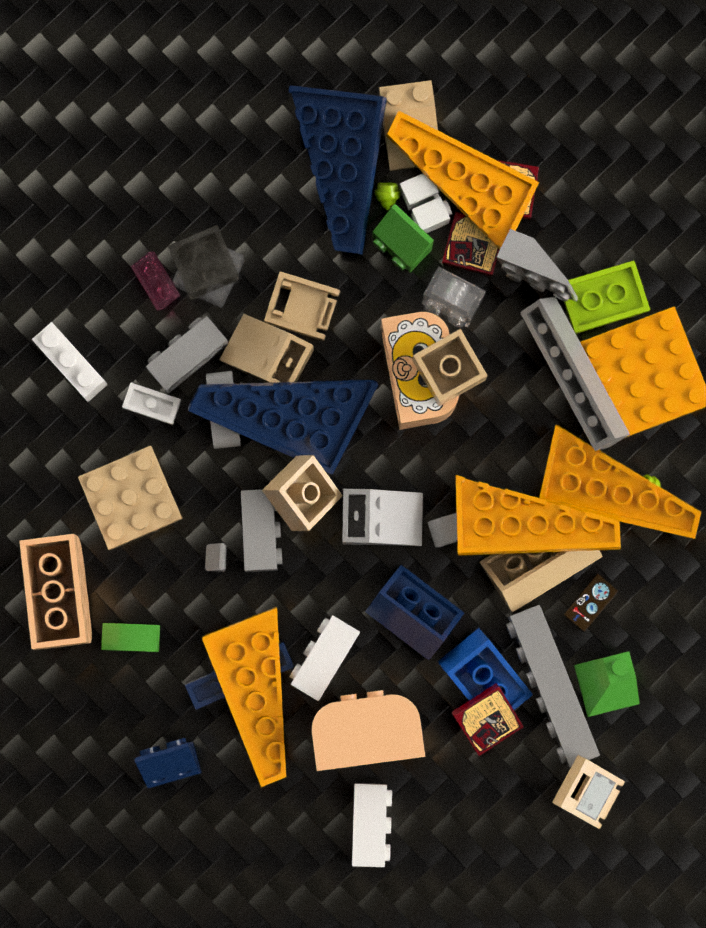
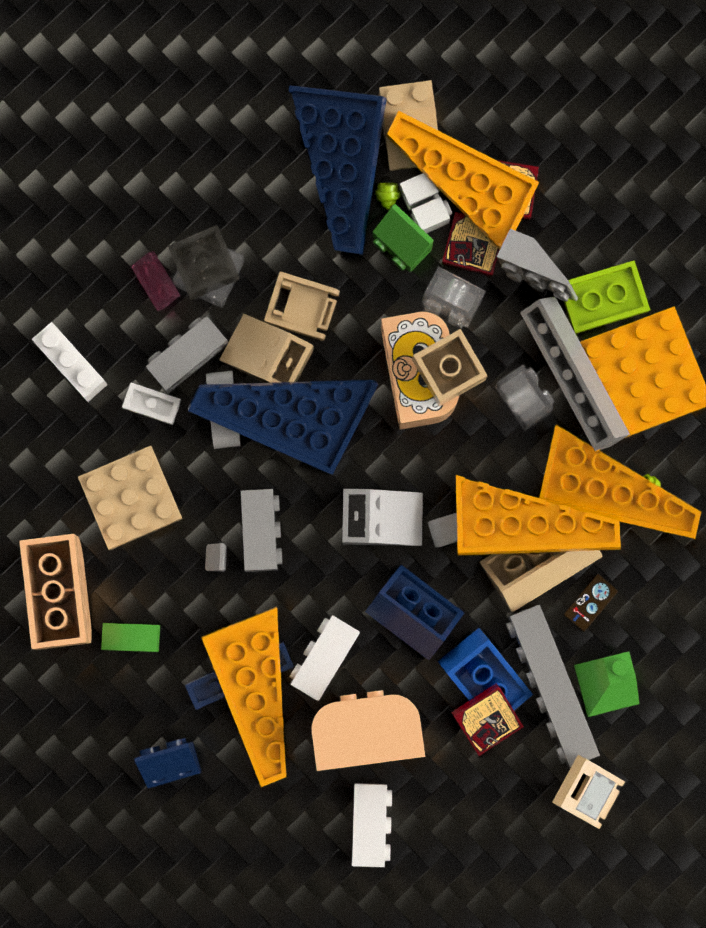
tan brick [262,455,343,531] -> none
none -> clear brick [495,365,554,432]

